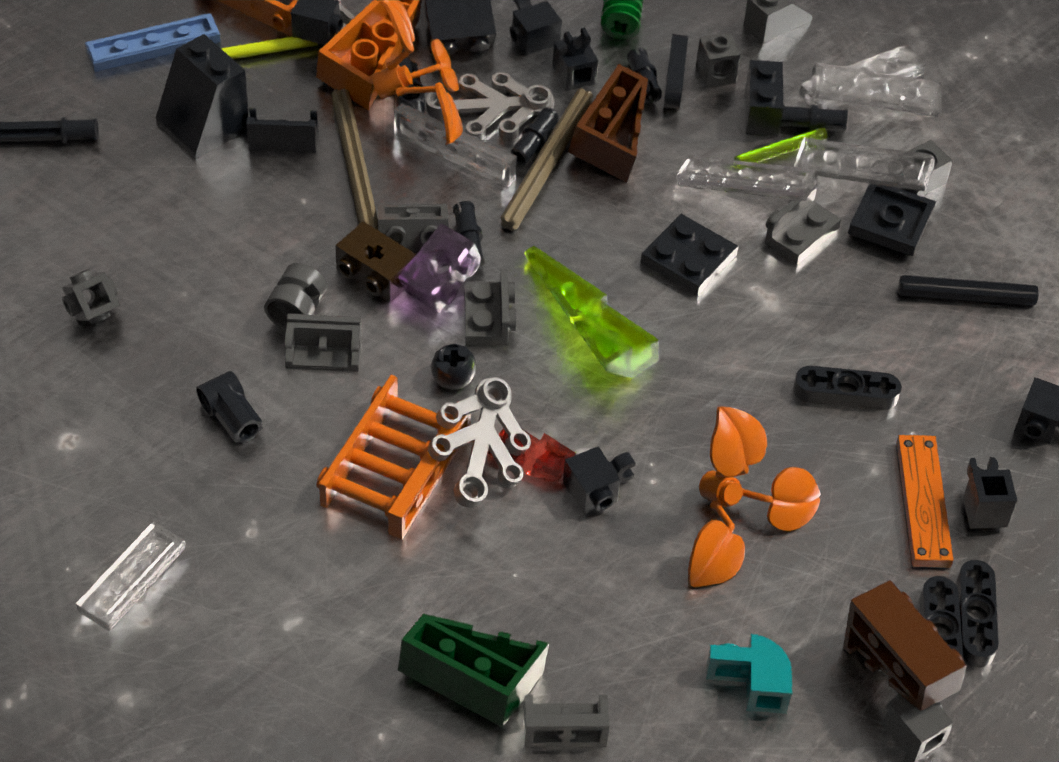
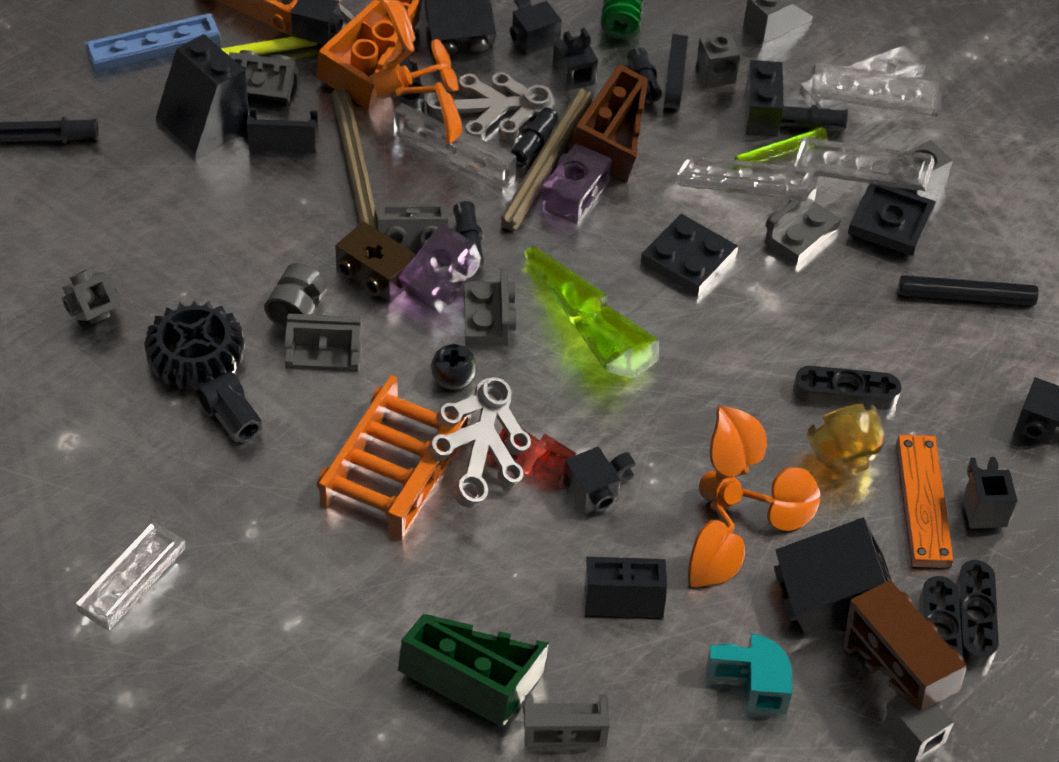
none -> black gear [144,300,245,392]
none -> dark grey bracket [229,50,298,103]
none -> clear purple brick [539,143,612,225]
none -> black hinge [584,557,667,618]
none -> black slope [774,517,893,633]
none -> clear yellow cylinder [806,404,885,474]

